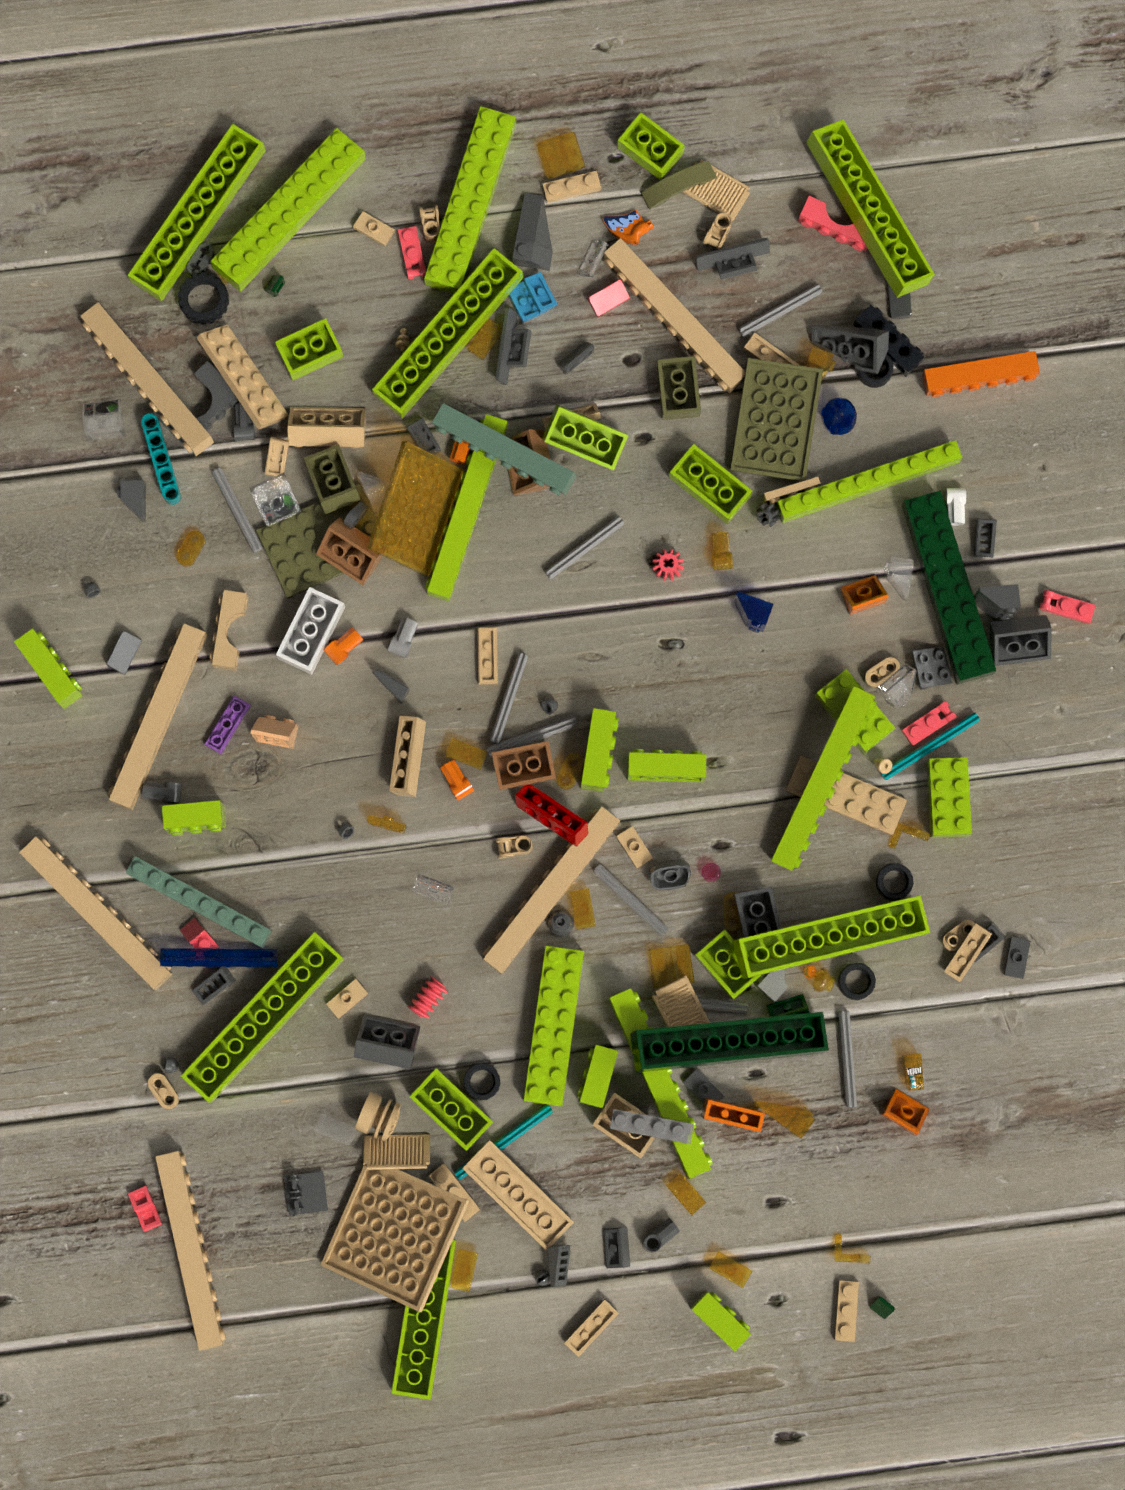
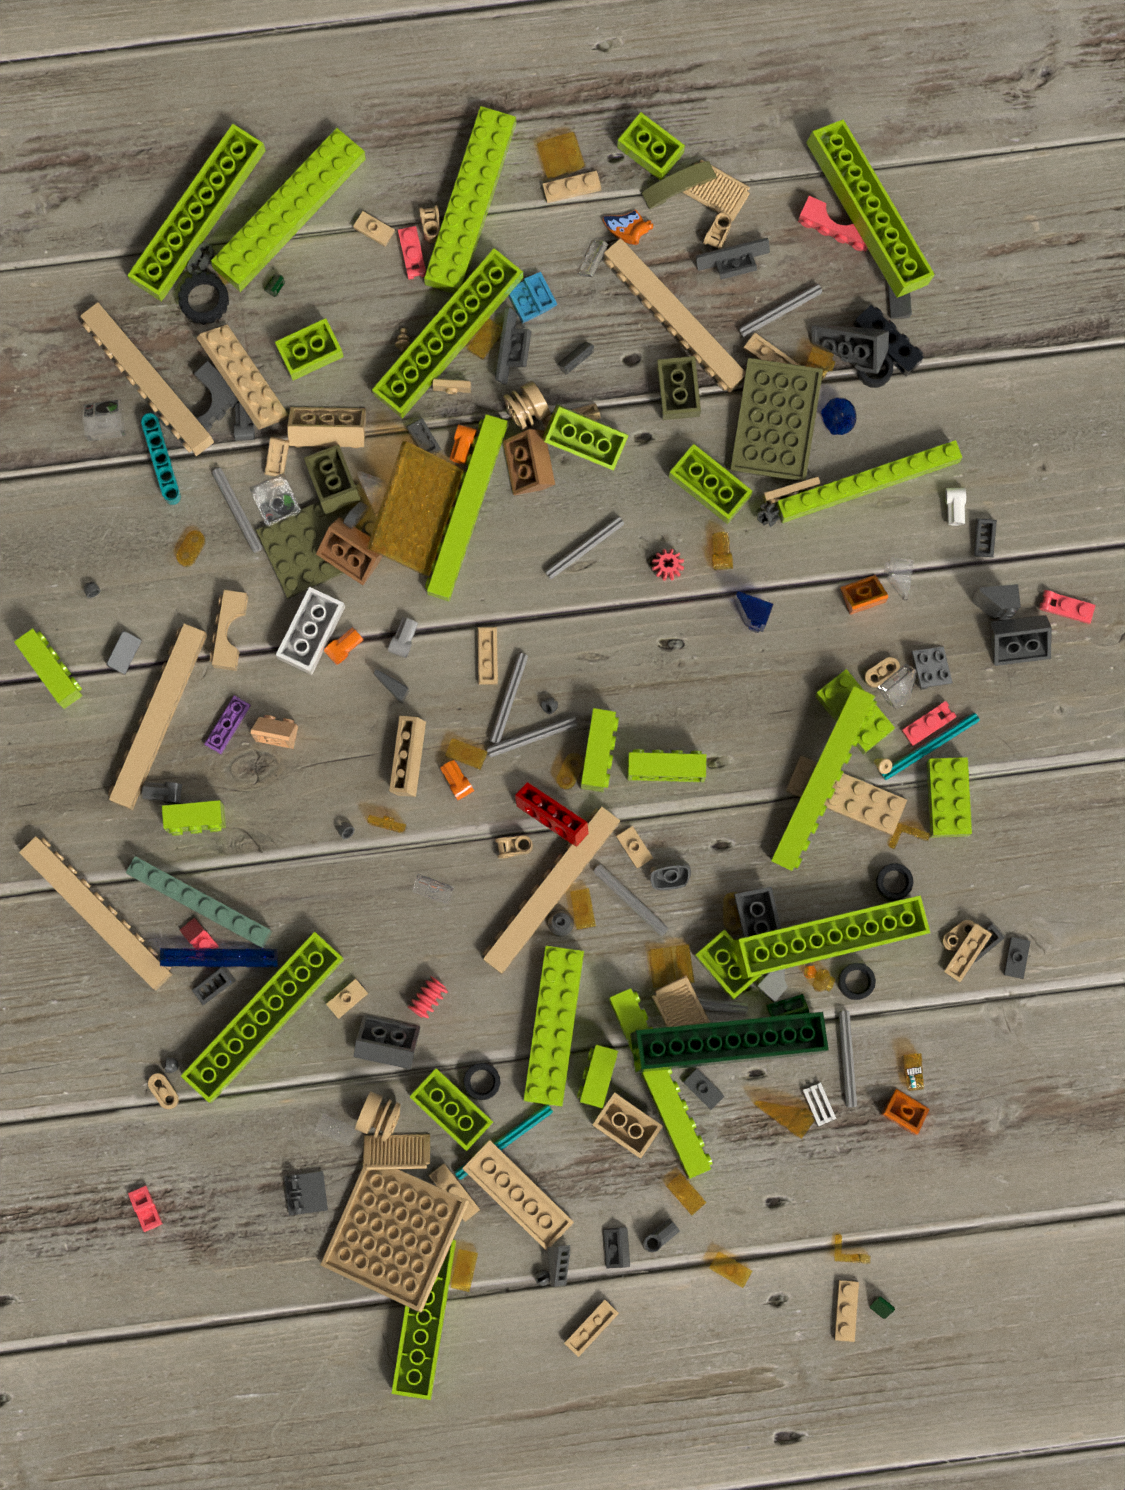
dark grey slope [117,480,146,522] -> none
tan brick [155,1151,226,1351] -> none
sand green brick [432,403,577,496] -> none
medium nougat slope [492,741,556,790] -> none
dark grey wedge [513,193,553,271] -> none
slope [588,279,630,317] -> none
light grey arch [610,1109,694,1144] -> none
lime brick [690,1291,751,1351] -> none
clear pink plate [701,863,721,882] -> none
orange brick [701,1097,765,1132] -> none
dark green brick [902,490,997,685] -> none
orange brick [922,351,1040,397] -> none
none -> tan plate [433,379,471,395]
none -> tan wheel [503,380,551,431]
none -> white tile [802,1083,836,1126]

